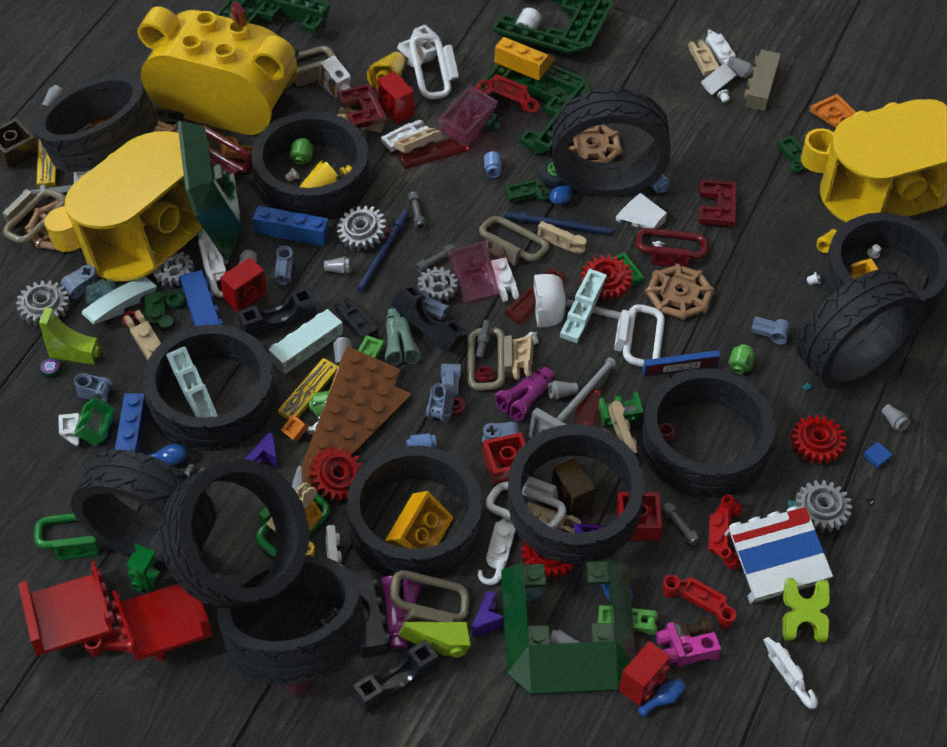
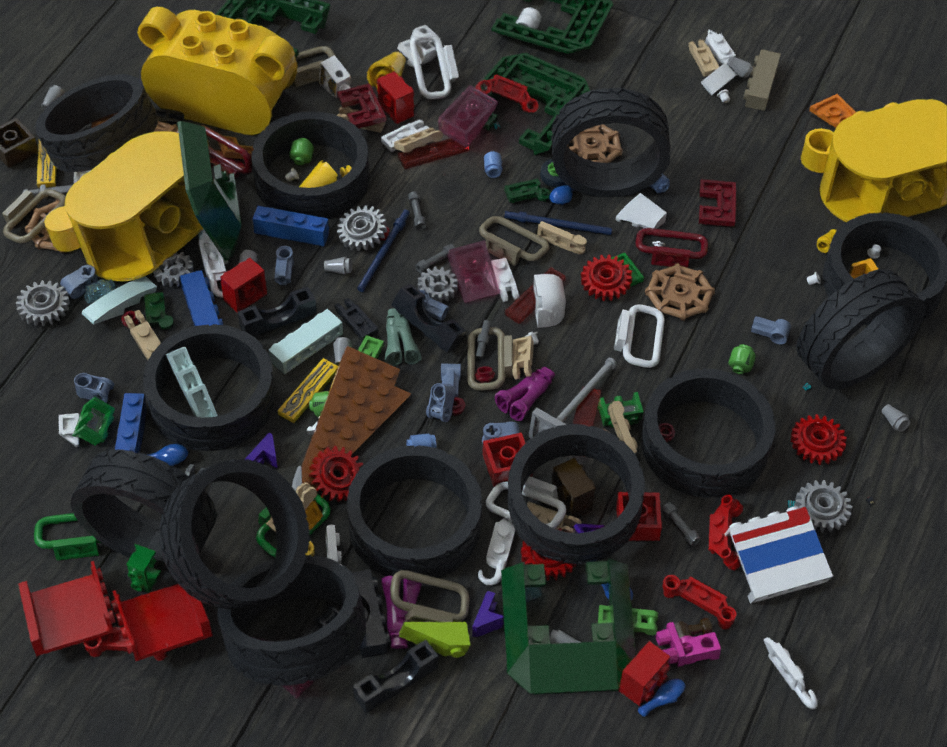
lime arch [39,308,101,365] -> none
tile [40,358,61,378] -> none
dark green tile [166,291,185,310] -> none
dark red plate [230,2,247,28] -> none
orange plate [281,414,309,442] -> none
light orange slope [385,491,454,549] -> none
light orange slope [494,37,555,80] -> none
light grey cone [548,381,578,400] -> none
light aqua slope [560,269,607,343] -> none
light grey bar [566,299,622,319] -> none
tile [642,350,720,377] -> none
dark green hinge [776,135,804,173] -> none
lime piece [783,578,829,643] -> none
blue tile [863,442,893,468] -> none

